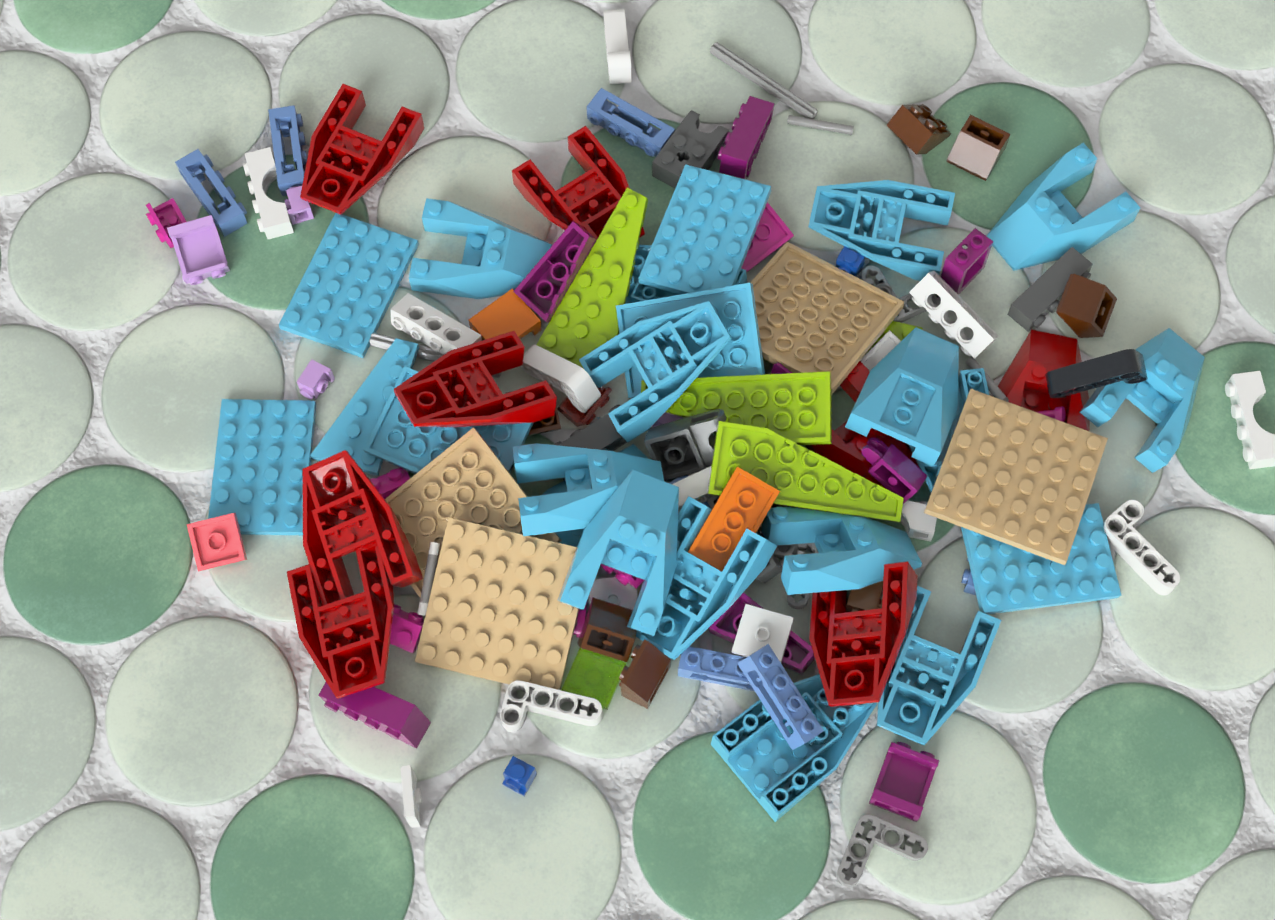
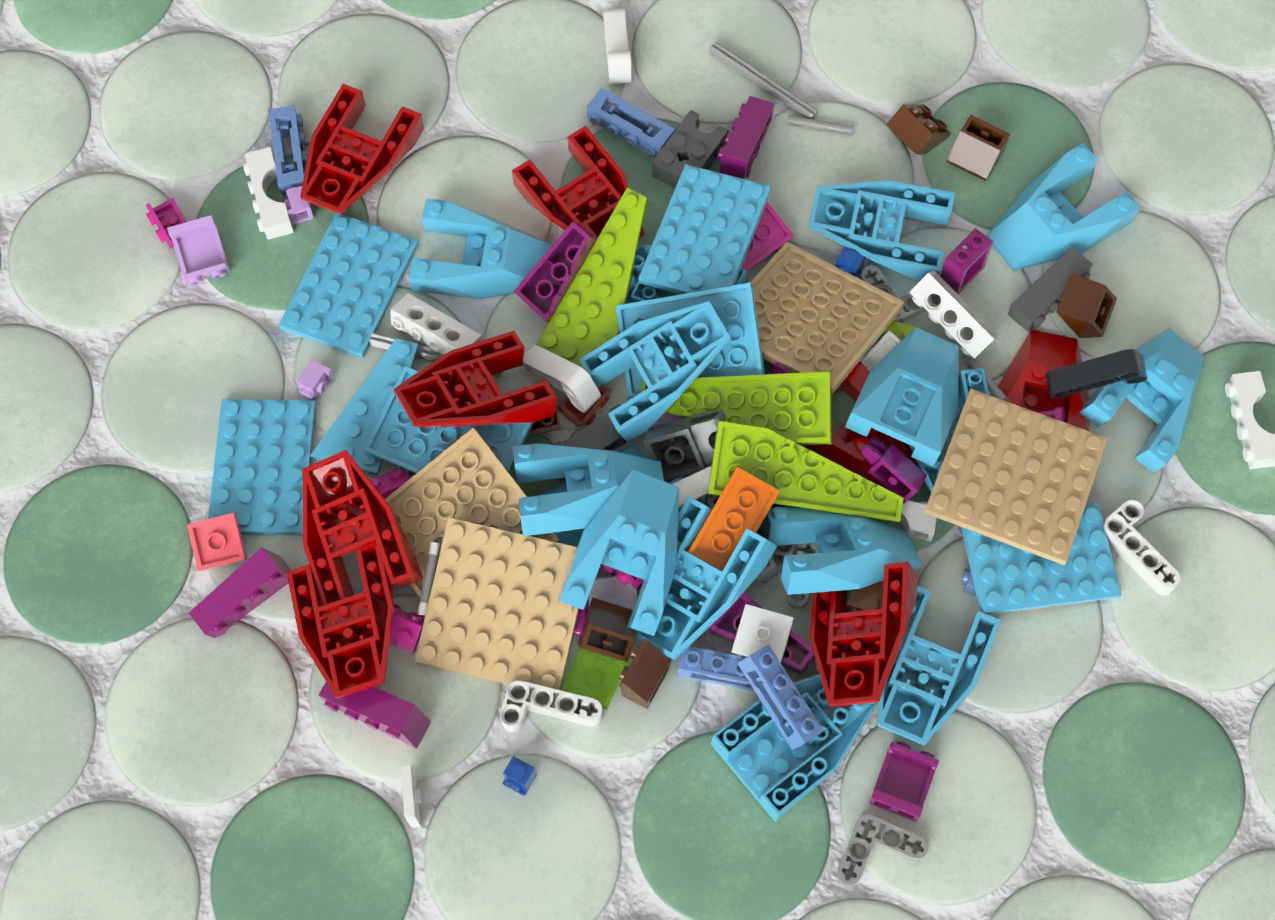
medium blue brick [175,149,248,237] -> none
orange panel [468,289,542,340] -> none
none -> magenta wedge [189,547,291,638]

